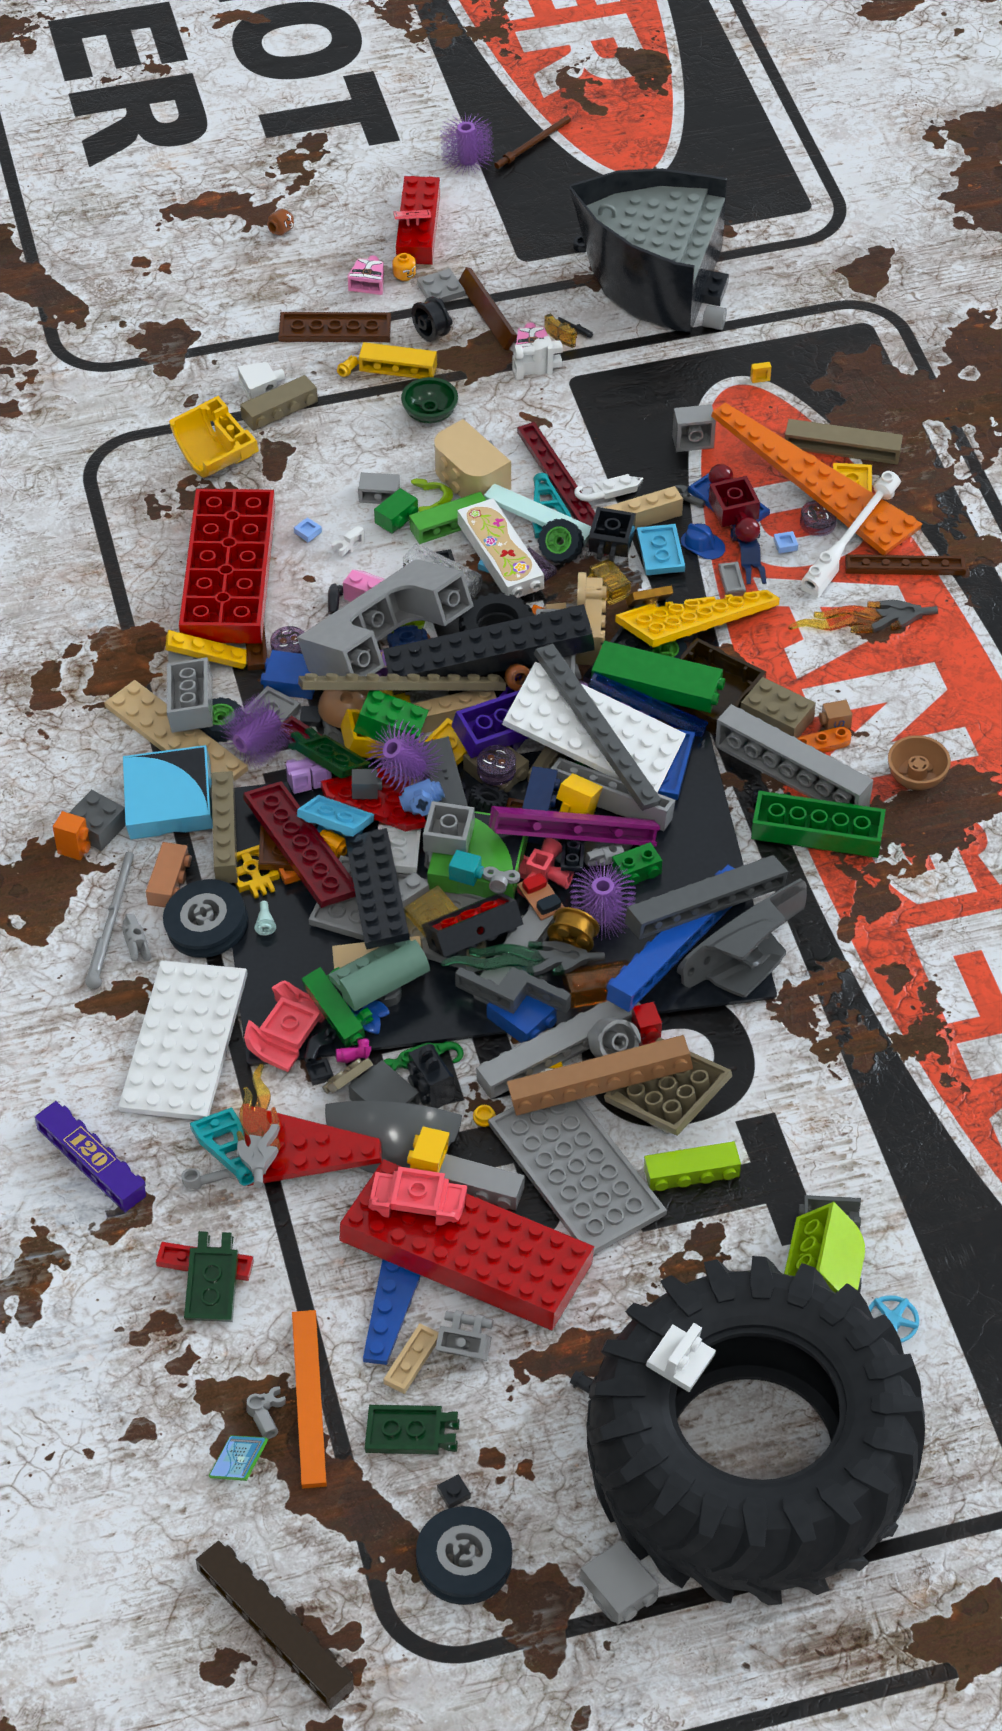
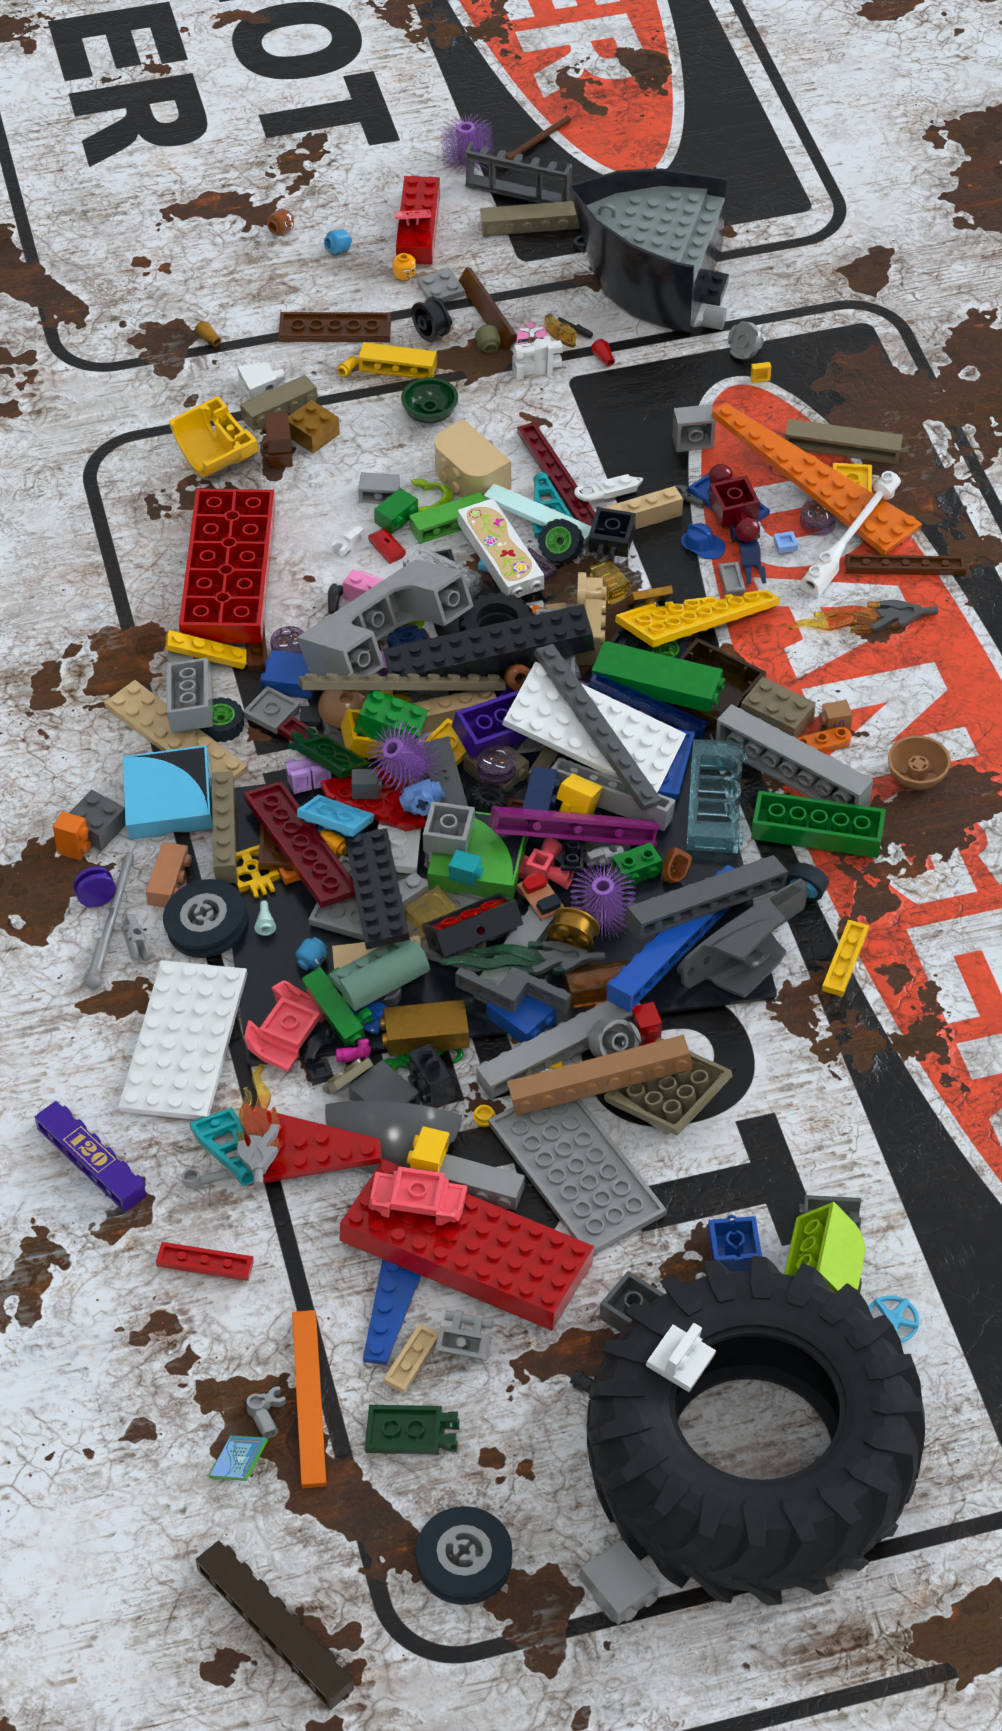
dark green tile [184,1231,239,1322] -> none
medium lavender piece [220,694,293,769] -> none
light blue plate [294,517,322,542] -> none
bright pink torso [348,255,384,295] -> none
black plate [437,1474,471,1508] -> none
light grey piece [482,866,520,894] -> none
medium azure plate [637,524,685,575] -> none
lime brick [644,1141,741,1191] -> none
none -> dark purple head [73,866,116,907]
none -> pearl gold cone [194,321,221,347]
none -> reddish brown piece [262,412,293,469]
none -> pearl gold brick [288,400,340,454]
none -> dark azure head [295,937,328,971]
none -> dark azure head [324,229,352,254]
none -> red piece [368,528,406,564]
none -> pearl gold brick [380,1000,469,1056]
none -> dark grey window [464,141,572,203]
none -> olive head [475,325,501,353]
none -> dark tan brick [480,201,580,236]
none -> red cone [591,339,615,367]
none -> dark grey brick [599,1271,664,1332]
none -> rock [662,847,692,883]
none -> clear light blue fence [686,739,747,853]
none -> blue brick [707,1215,762,1272]
none -> light grey tile [727,321,764,360]
none -> black wheel [786,863,829,901]
none -> yellow plate [822,920,869,997]

